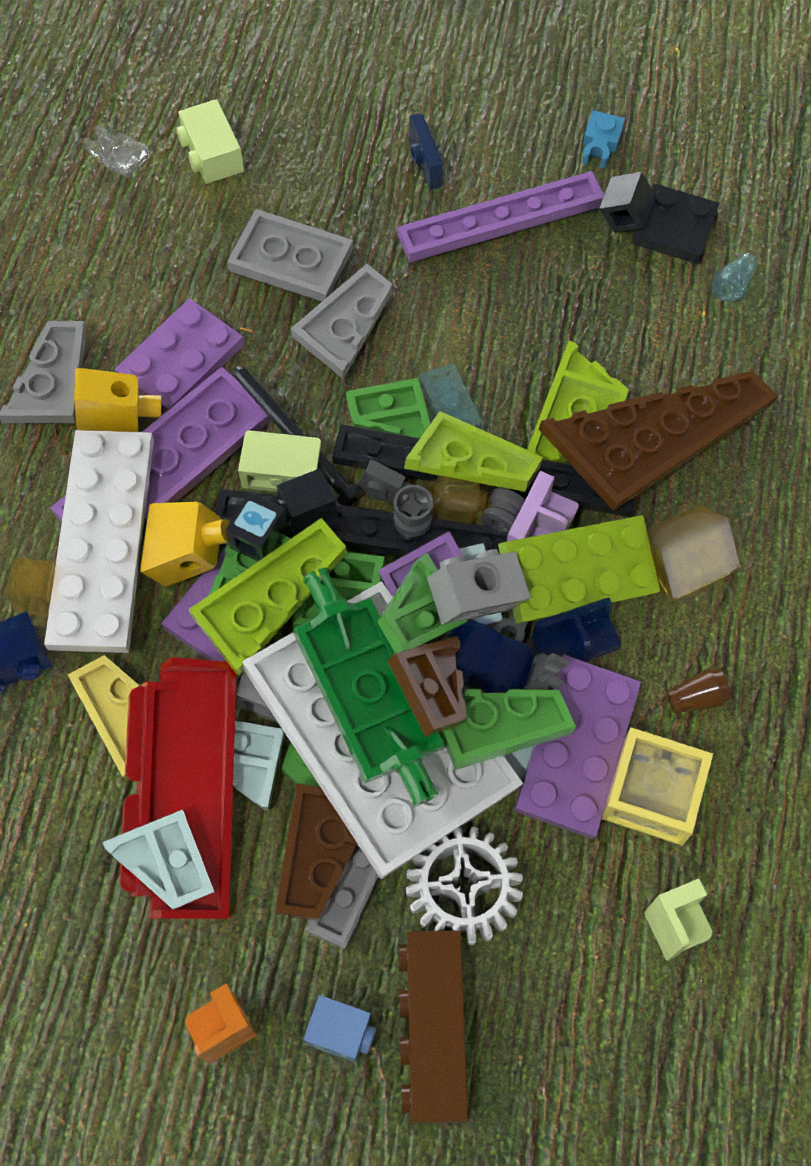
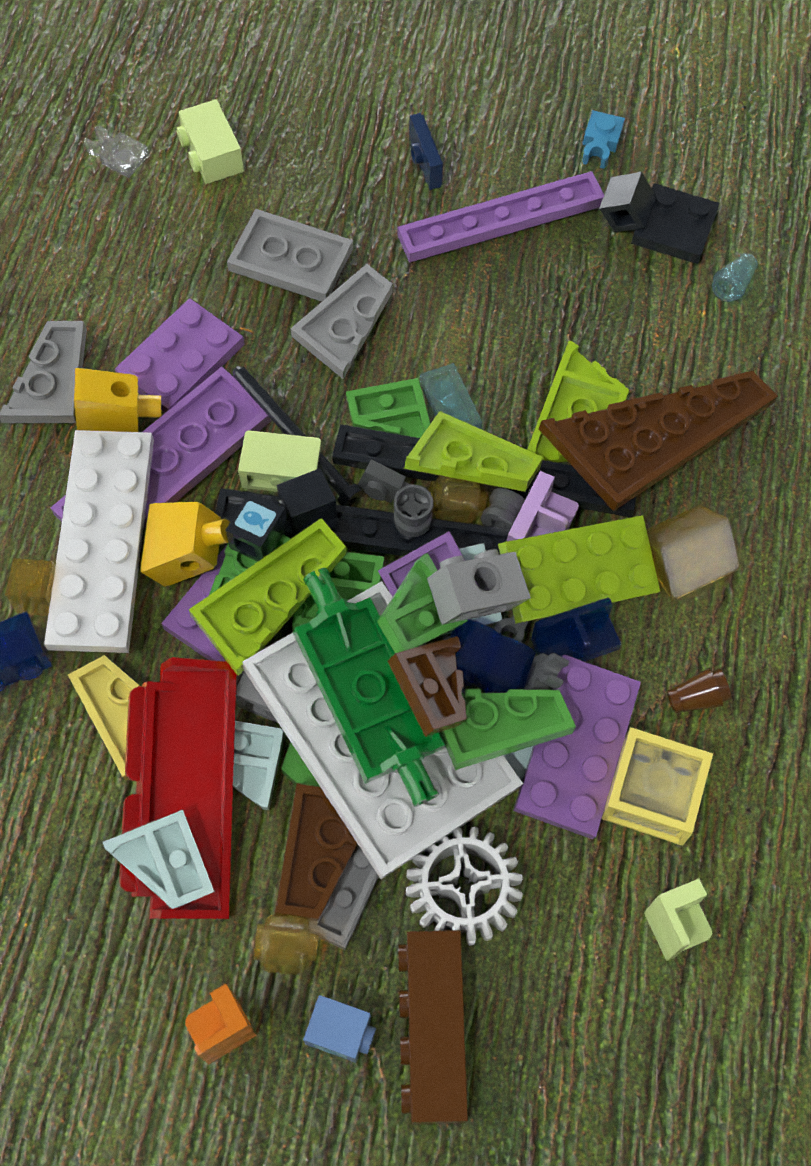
none -> clear yellow head [253,914,319,975]

